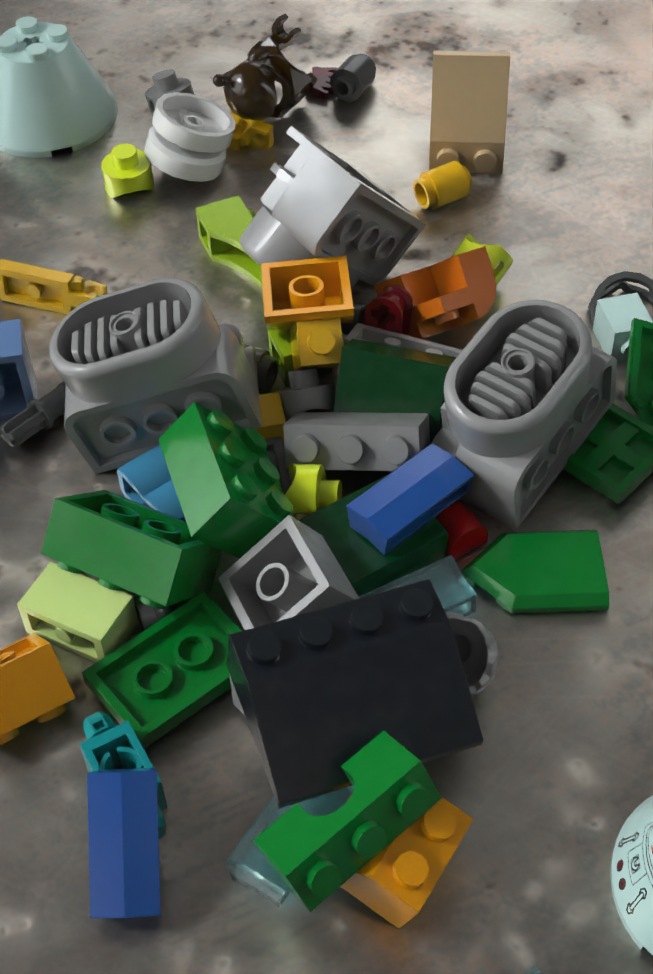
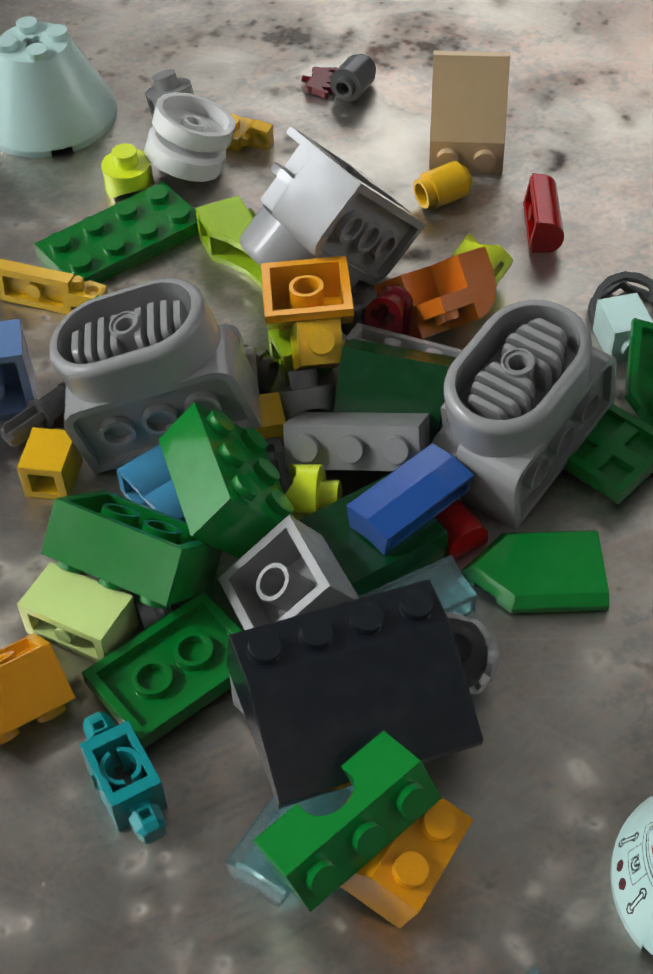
blue piece [87,768,161,919] -> none
dark brown helmet [213,14,317,121] -> none
none -> yellow brick [17,427,83,500]
none -> green plate [34,182,199,284]
none -> red brick [523,173,564,253]

